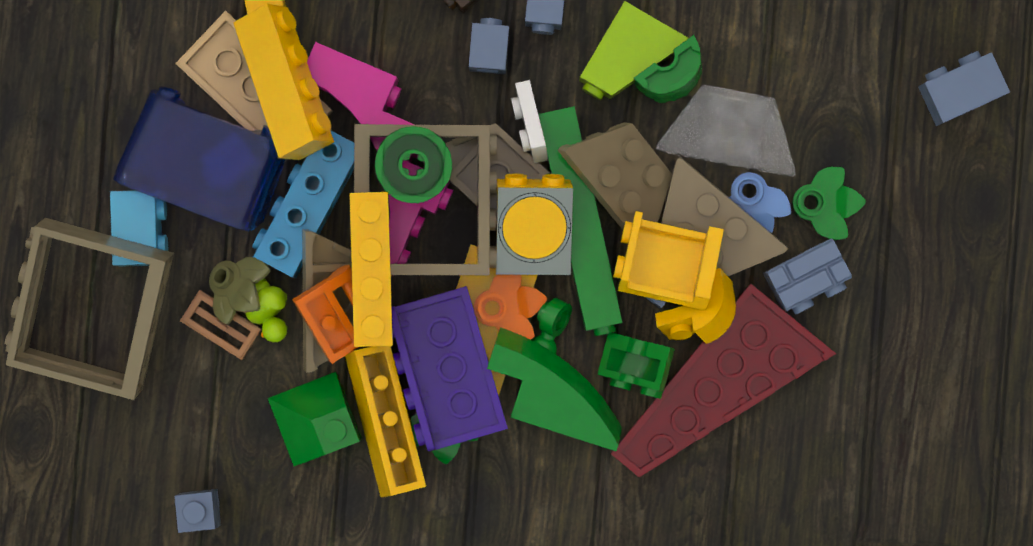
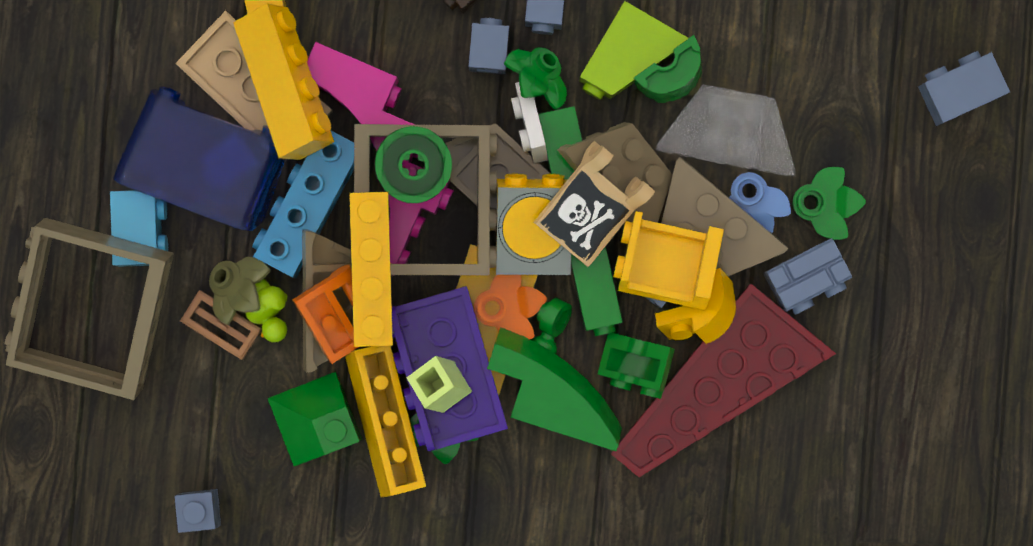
none -> yellowish green brick [406,356,472,413]
none -> green plate [504,47,567,110]
none -> flag [534,141,655,267]

